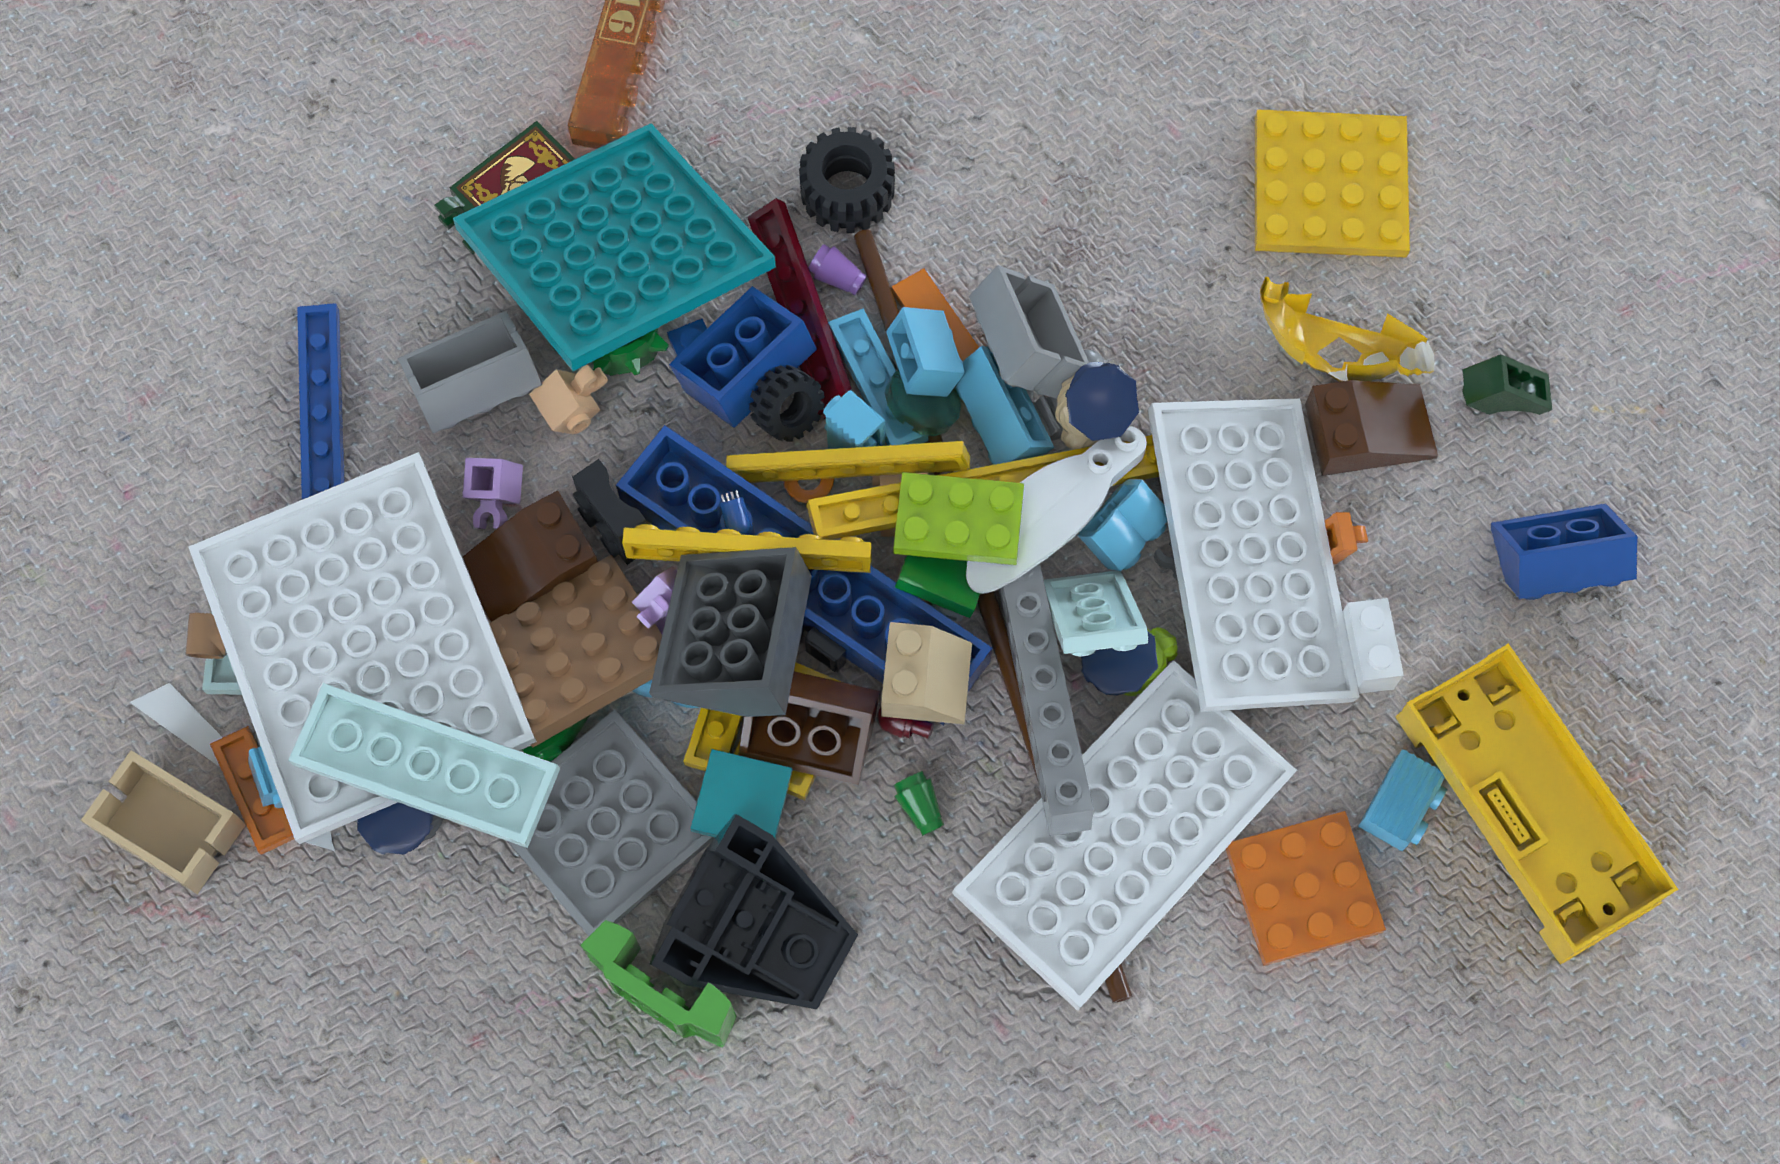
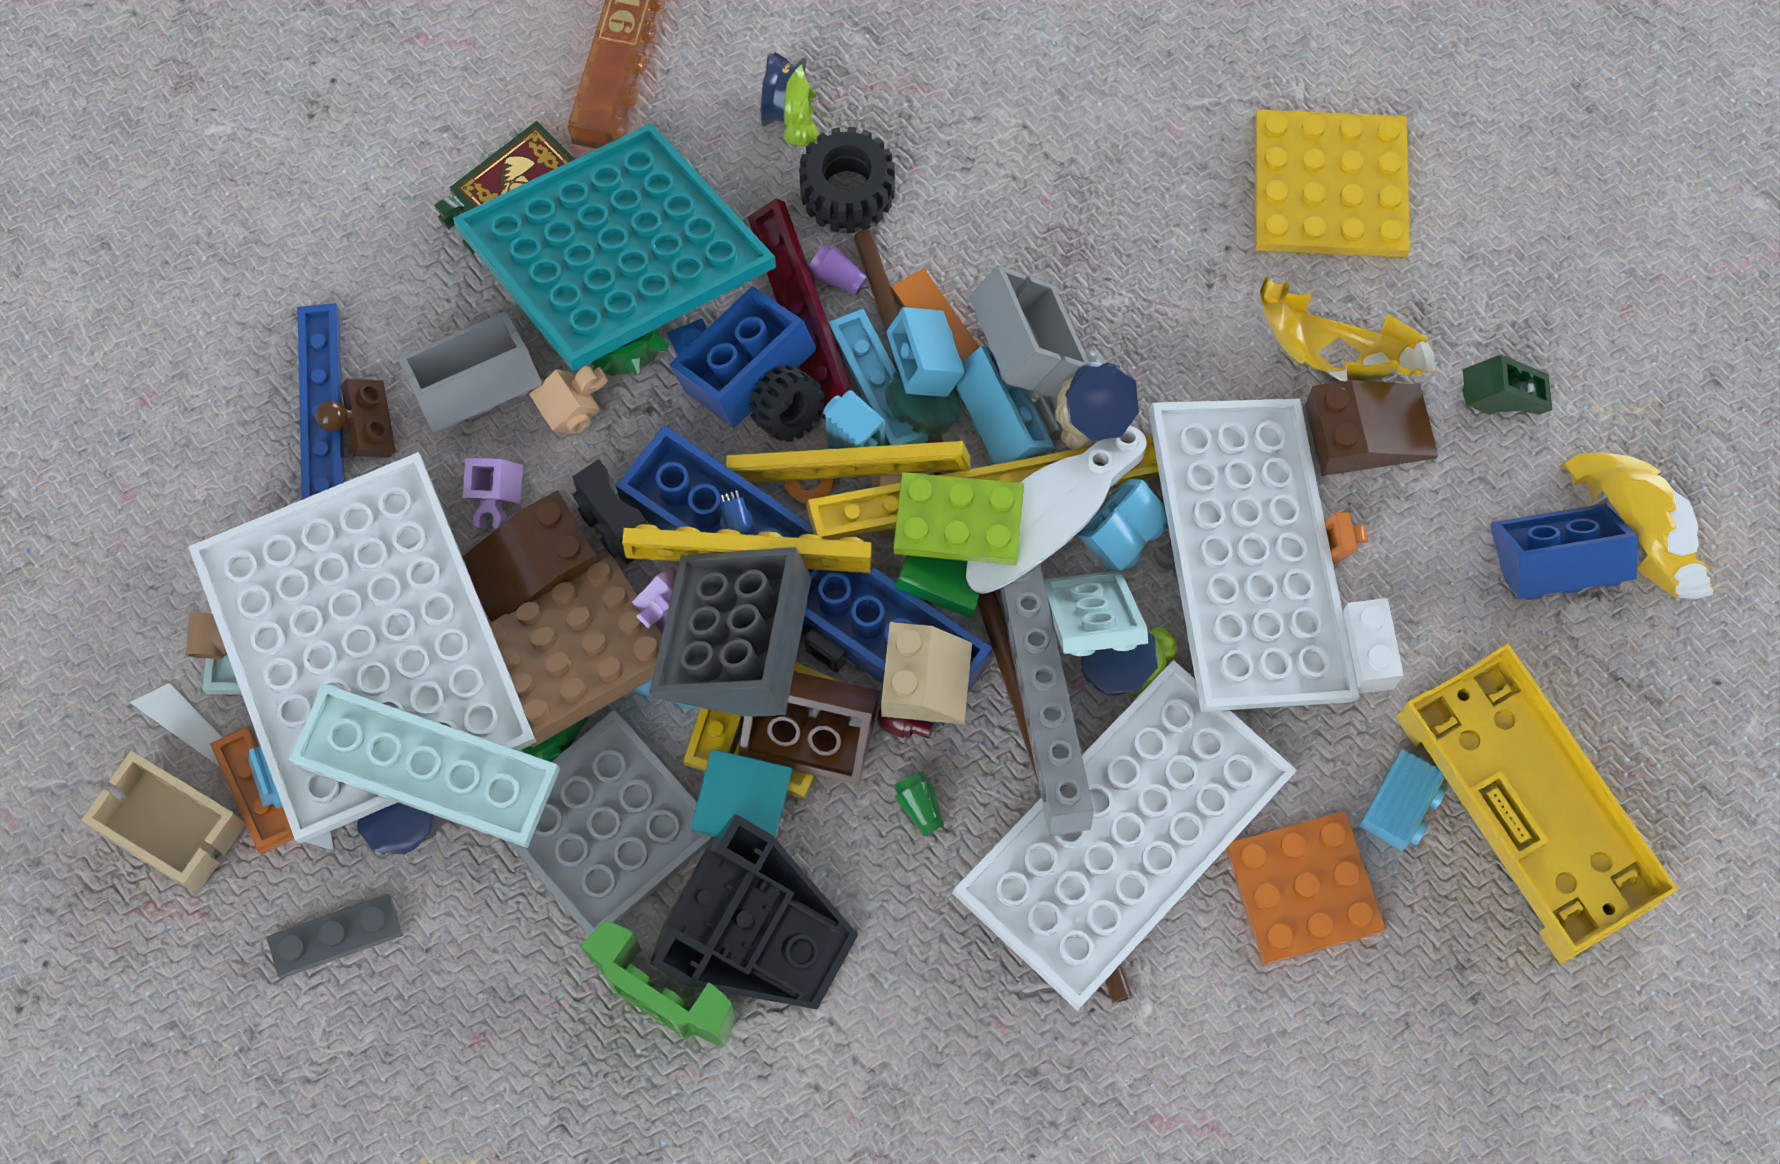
none -> dark grey plate [266,894,403,979]
none -> reddish brown plate [315,378,396,458]
none -> piece [760,52,818,147]
none -> yellow animal [1561,452,1714,599]

